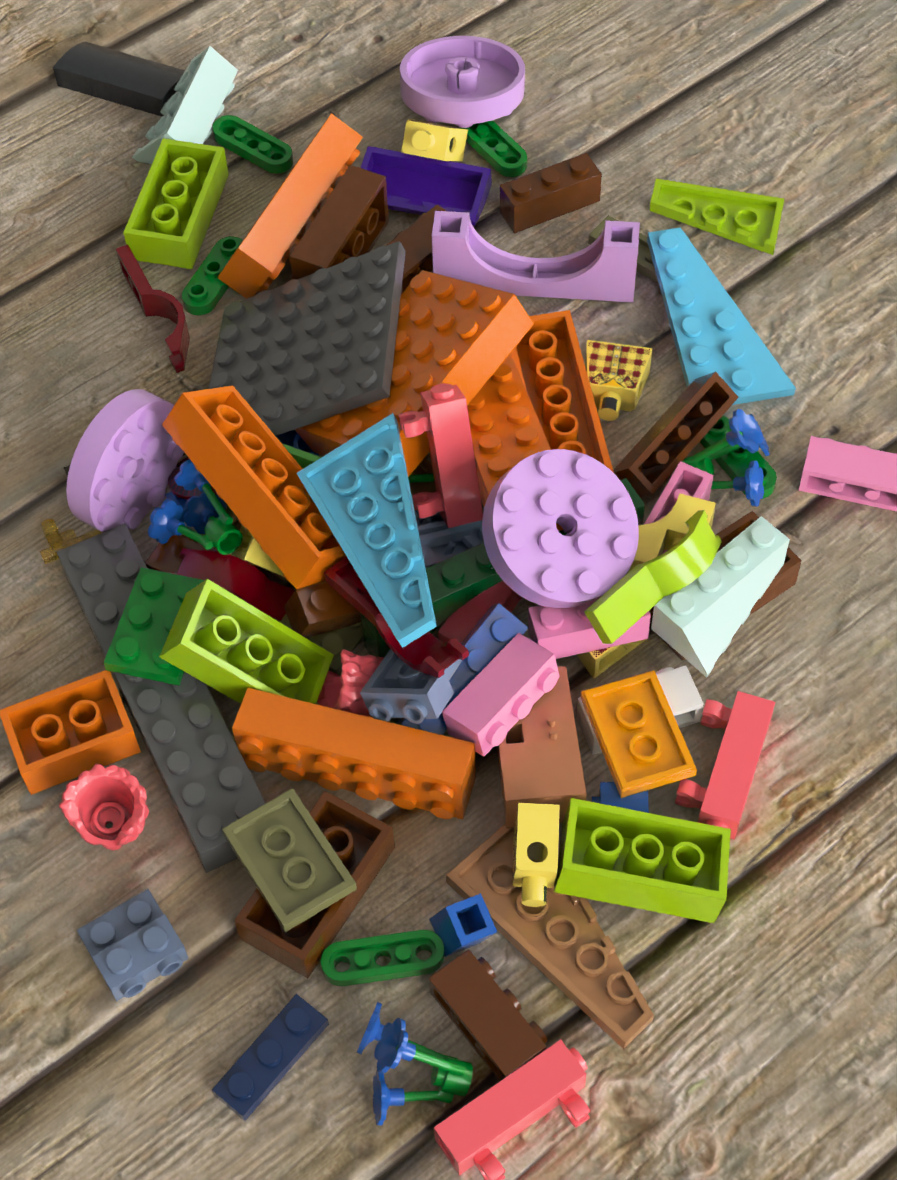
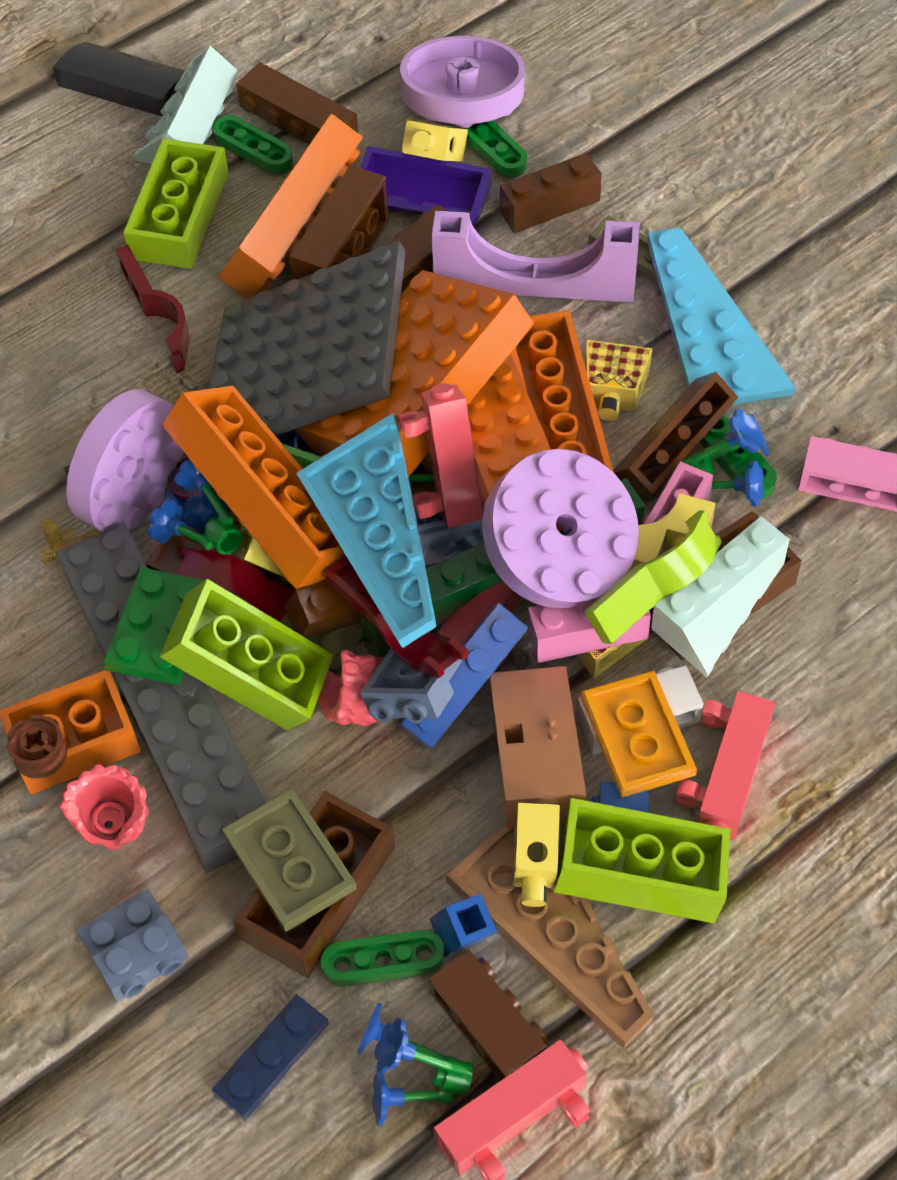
green plate [182,236,243,316] -> none
orange brick [232,688,476,820] -> none
bright pink brick [442,633,560,757] -> none
lime wing [650,178,784,255] -> none
none -> copper wheel [6,715,68,779]
none -> reddish brown brick [236,62,358,144]

